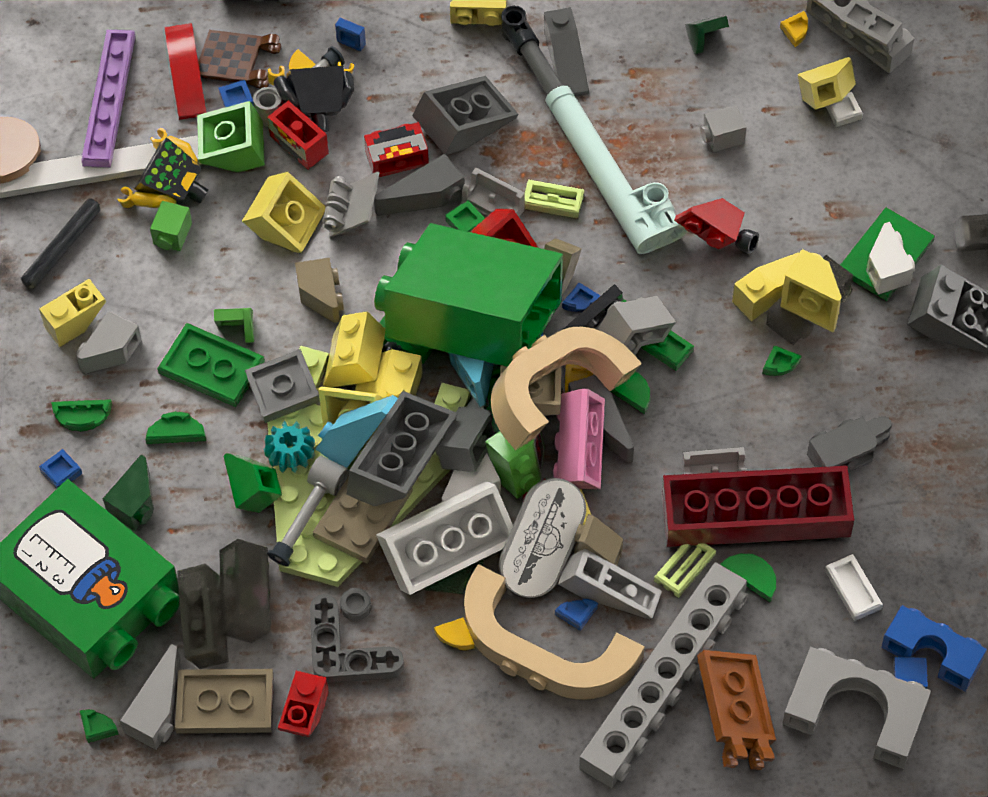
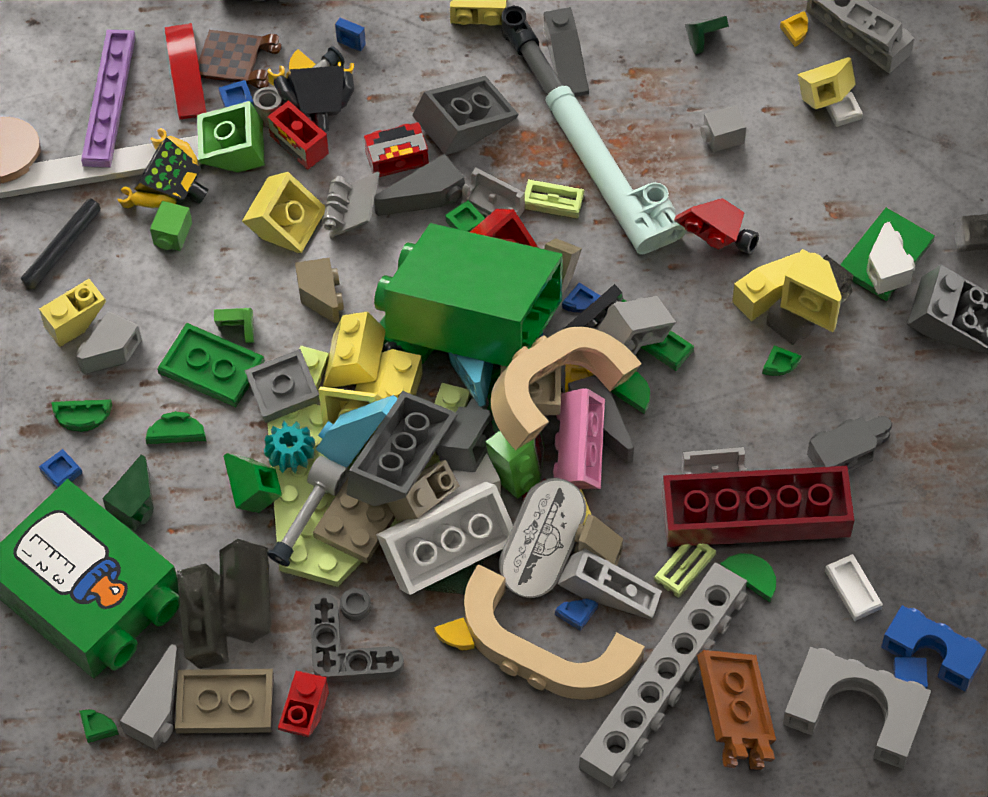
none -> dark tan slope [388,460,460,521]

